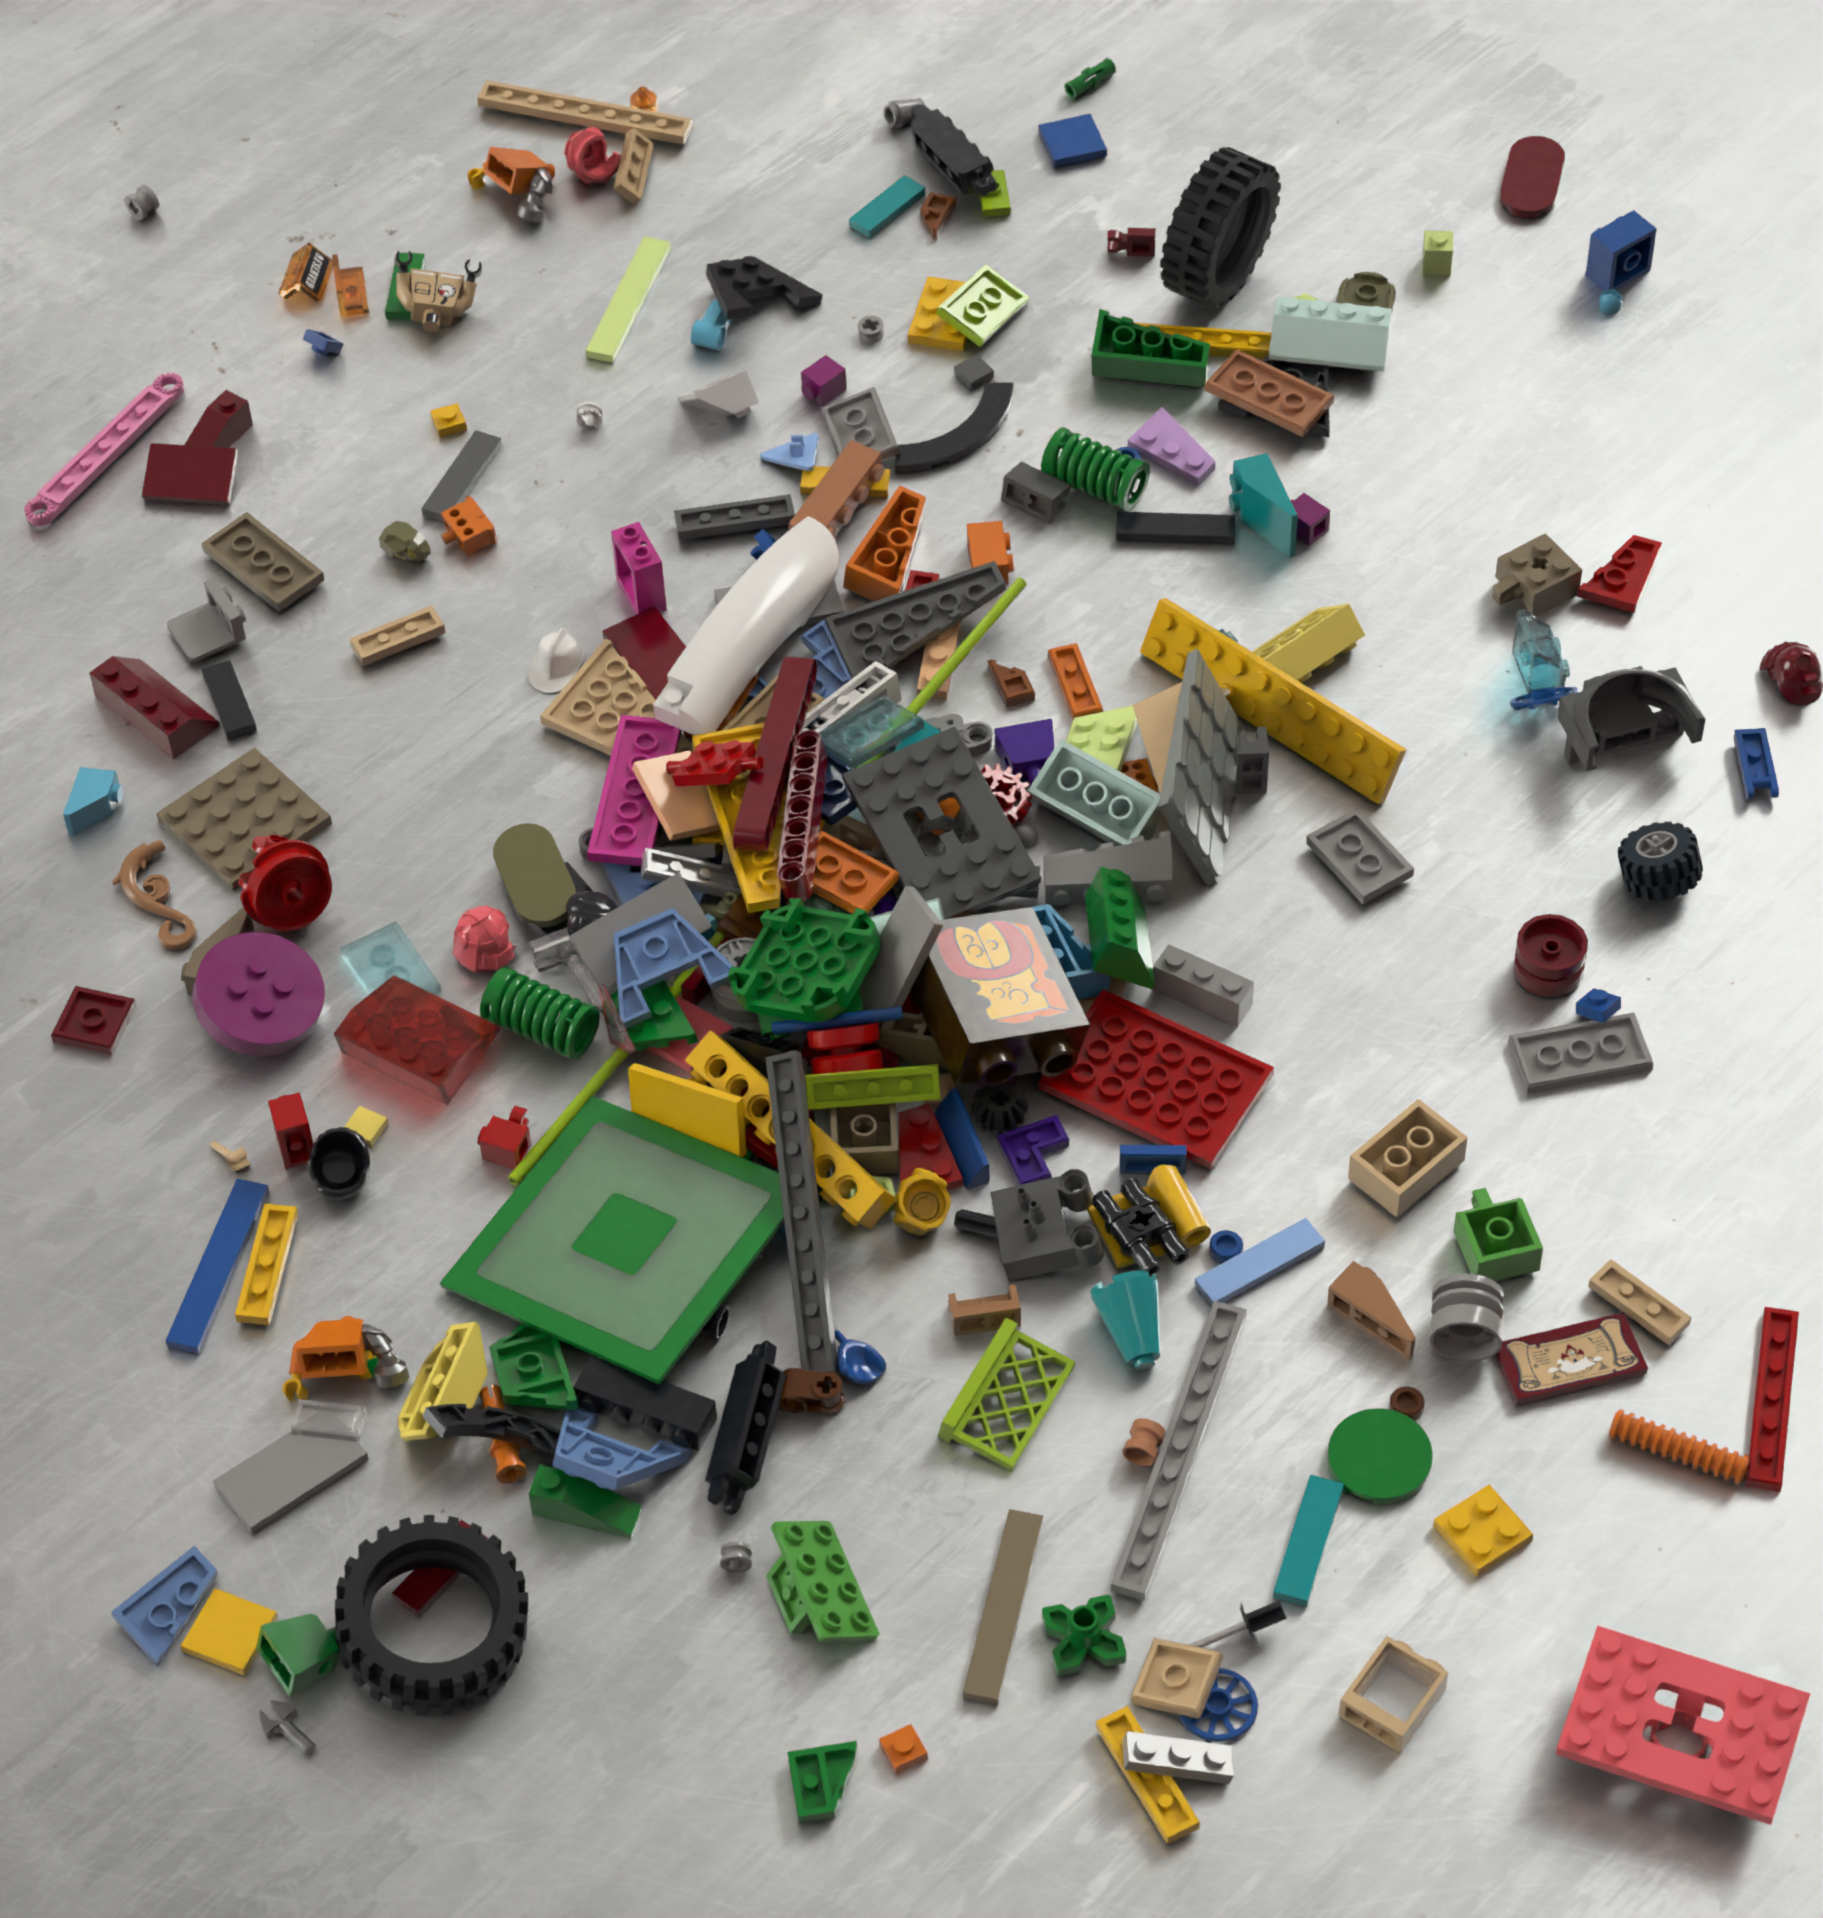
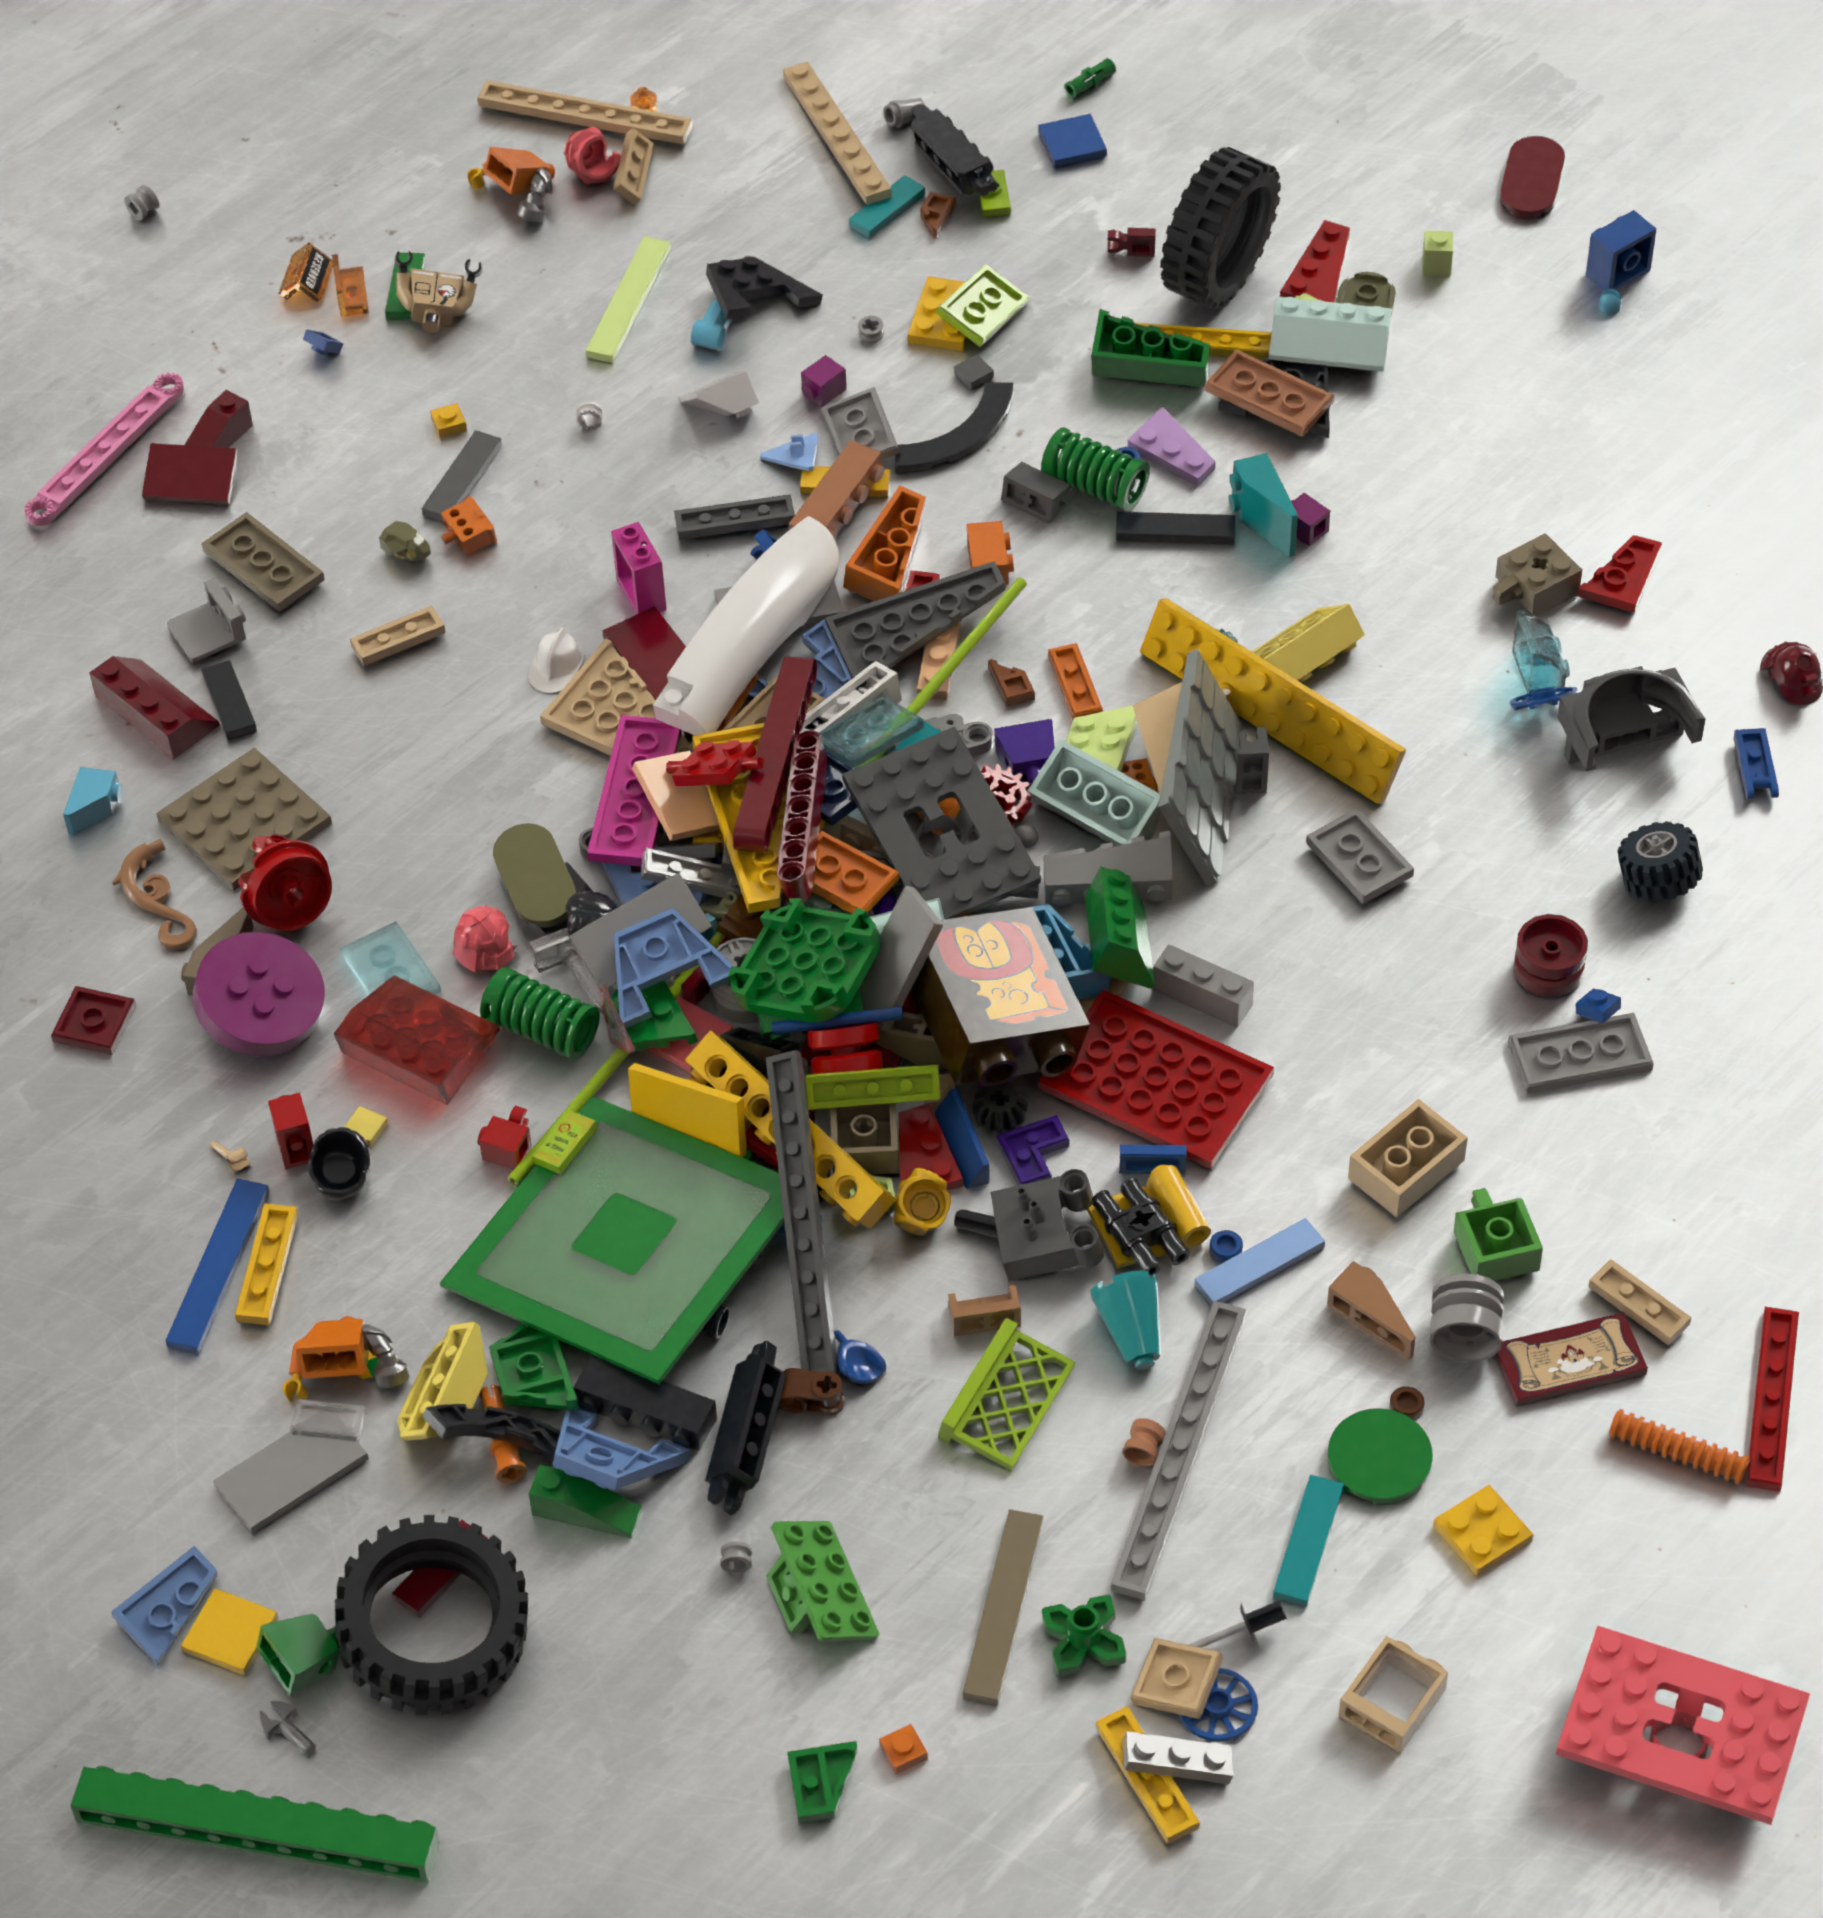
none -> green brick [70,1766,440,1883]
none -> lime tile [532,1110,598,1174]
none -> tan plate [783,61,892,205]
none -> red wing [1280,220,1350,303]

